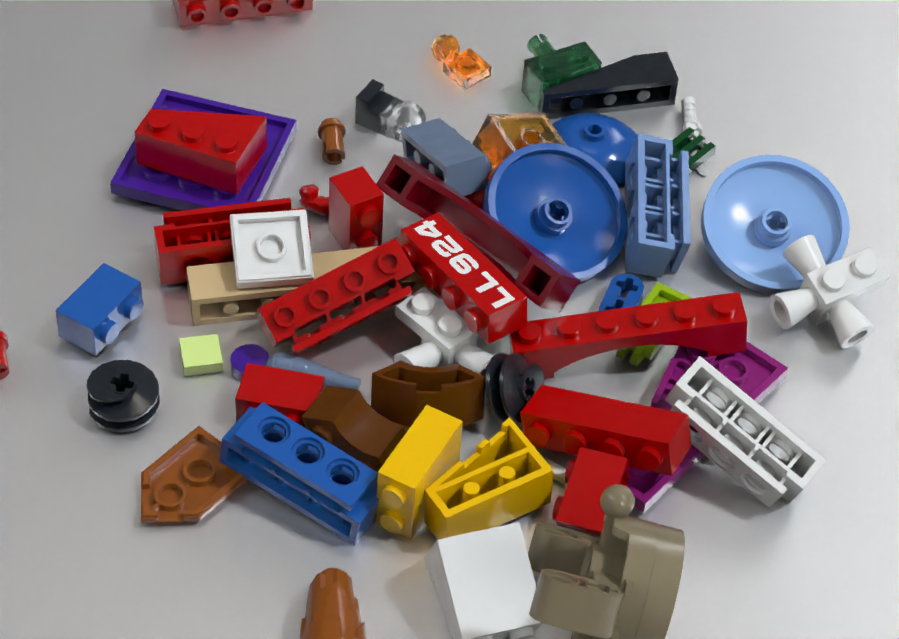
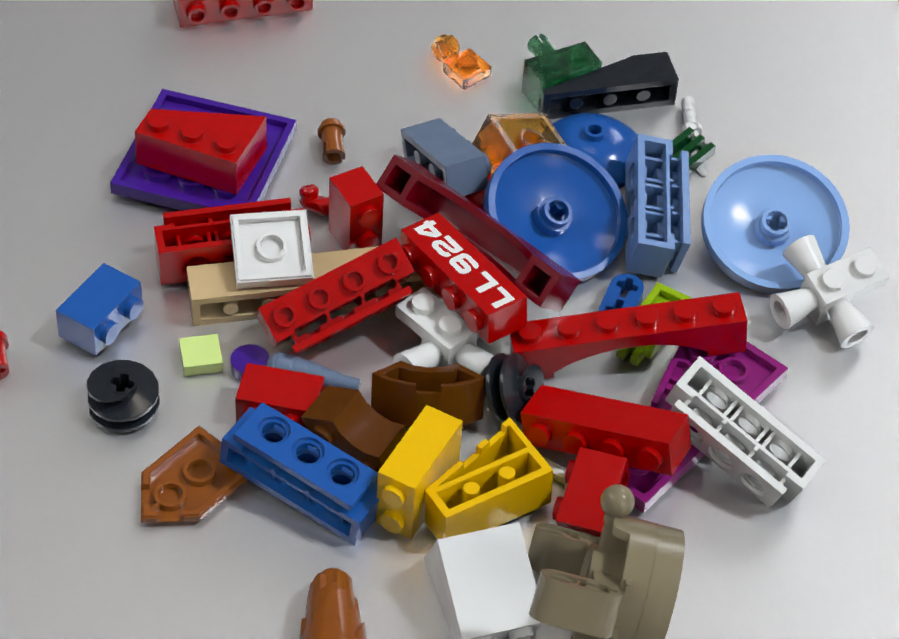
leg [355,79,426,142] -> none

